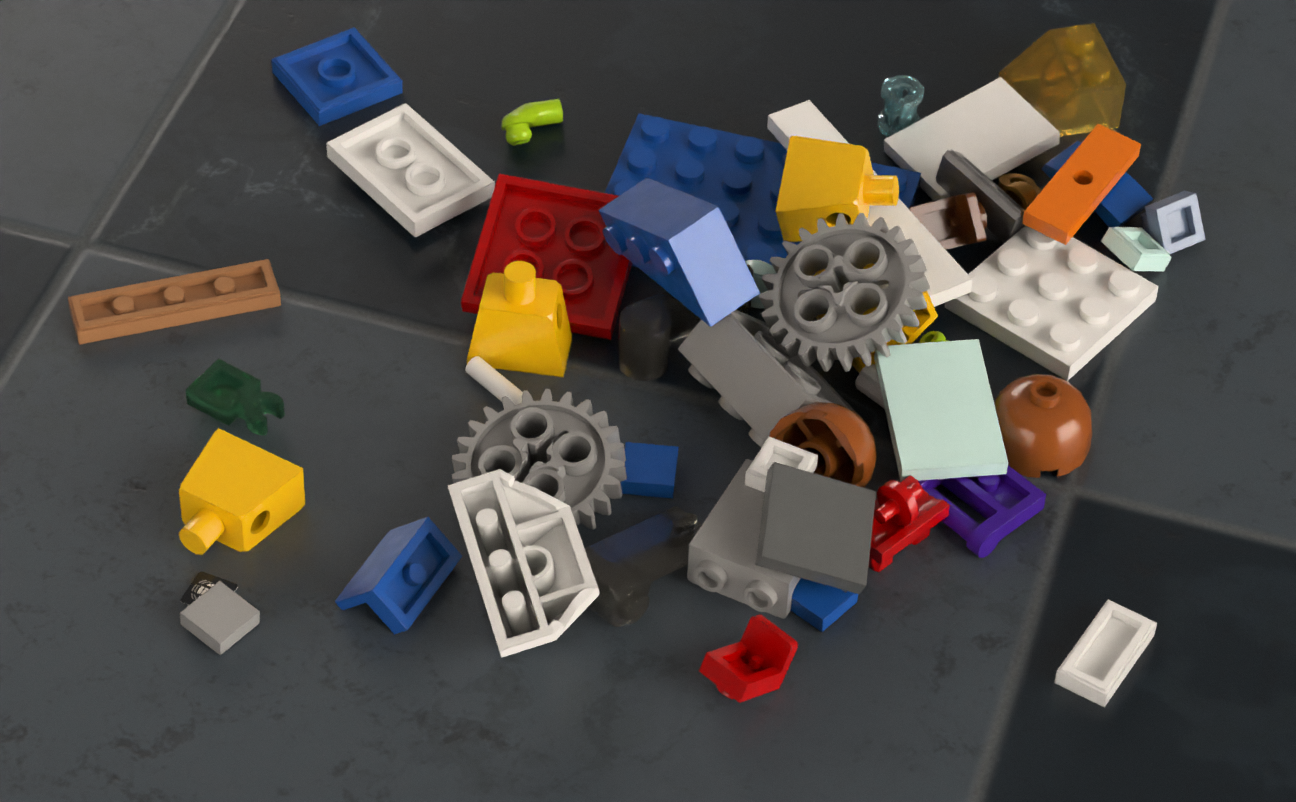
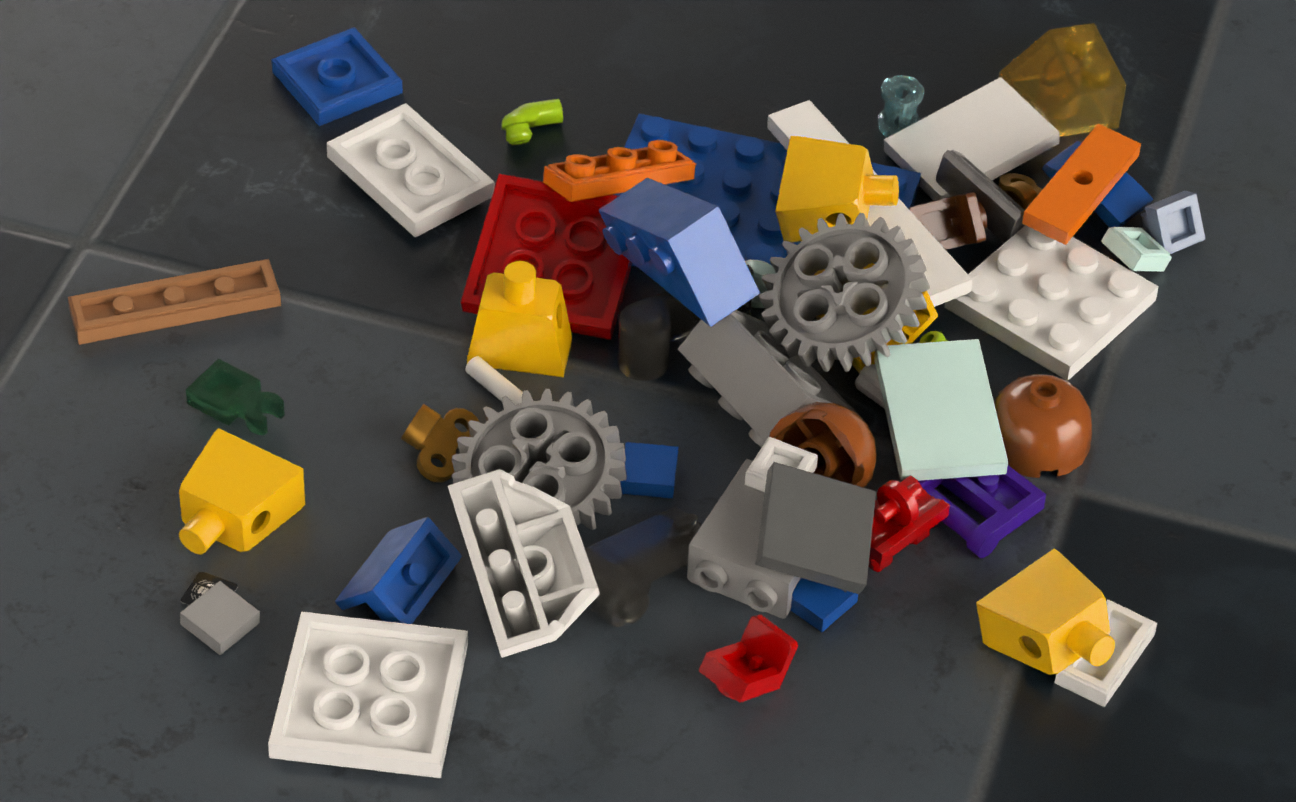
none -> white plate [268,612,468,778]
none -> pearl gold piece [401,404,479,483]
none -> orange tile [543,140,696,202]
none -> yellow torso [976,549,1115,675]

